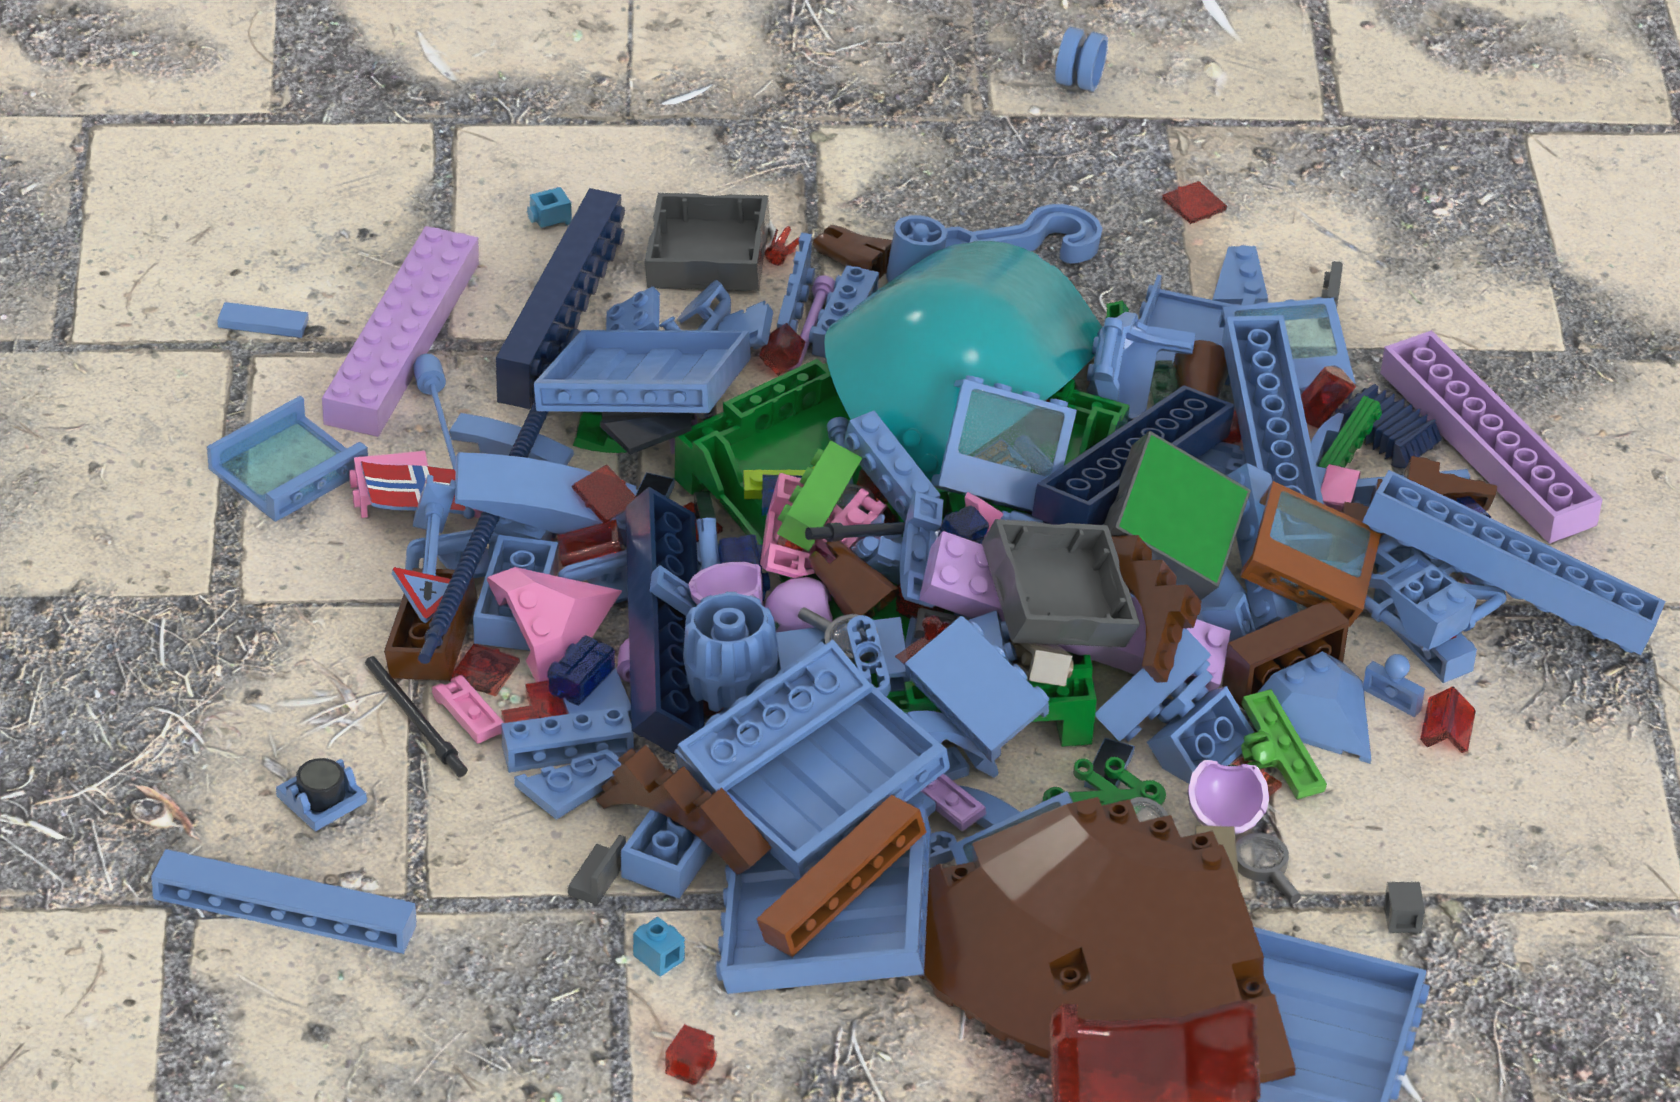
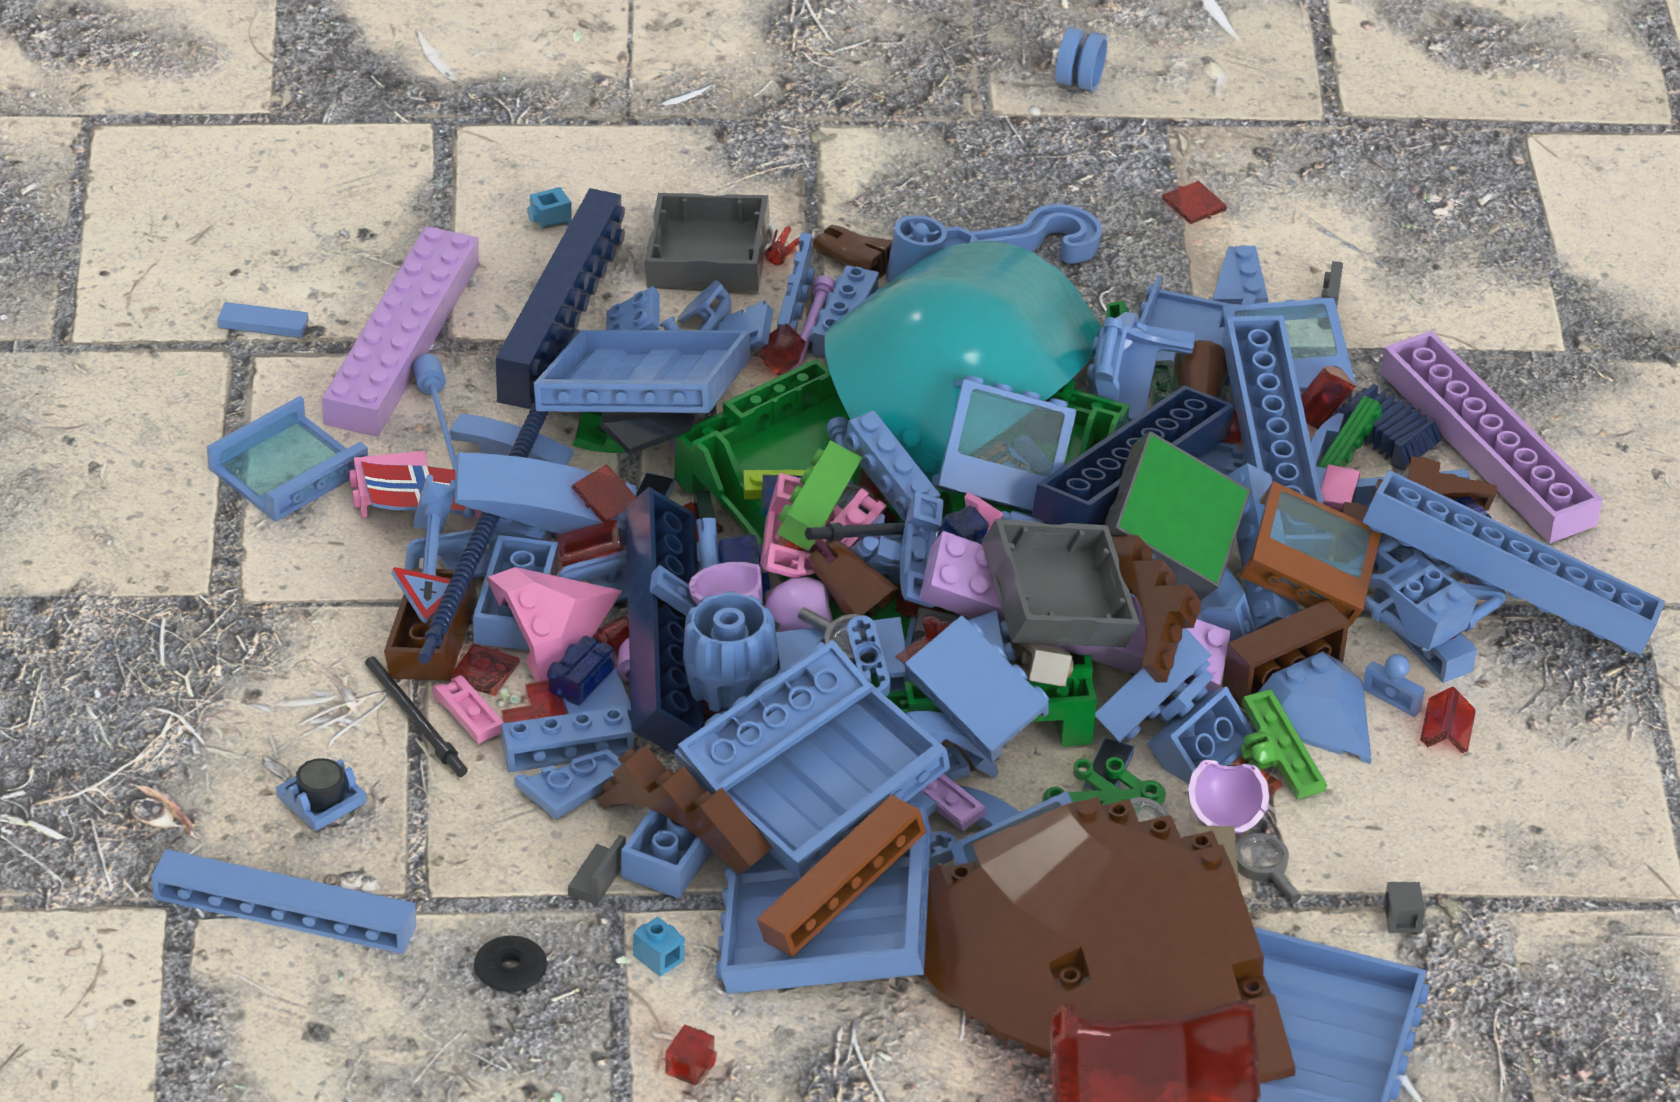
none -> black wheel [474,935,547,992]
none -> clear red brick [593,616,629,657]

